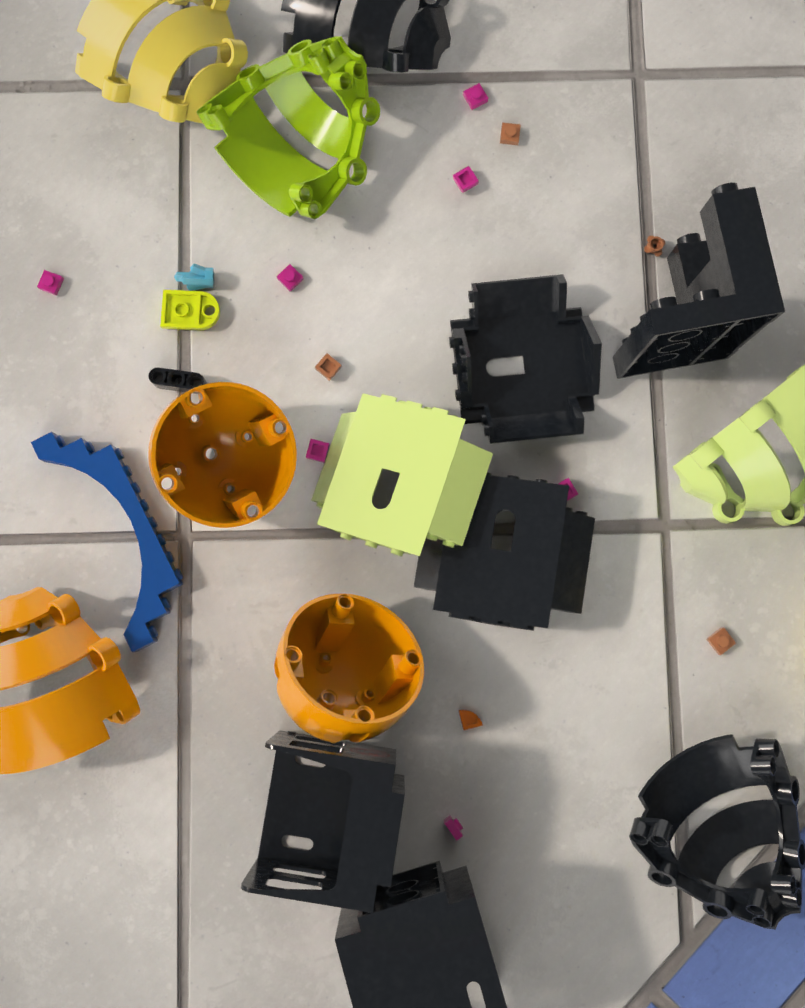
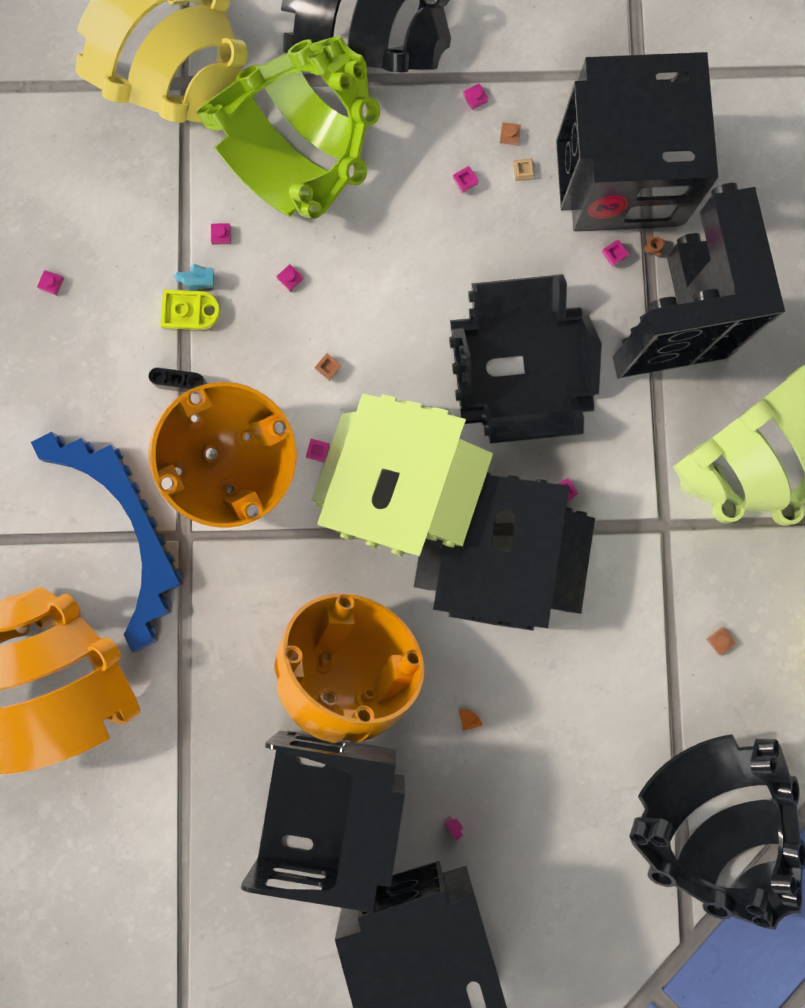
none -> dark pink plate [211,223,231,245]
none -> tan tile [513,159,534,181]
none -> black piece [556,52,719,231]
none -> dark pink plate [602,239,629,267]

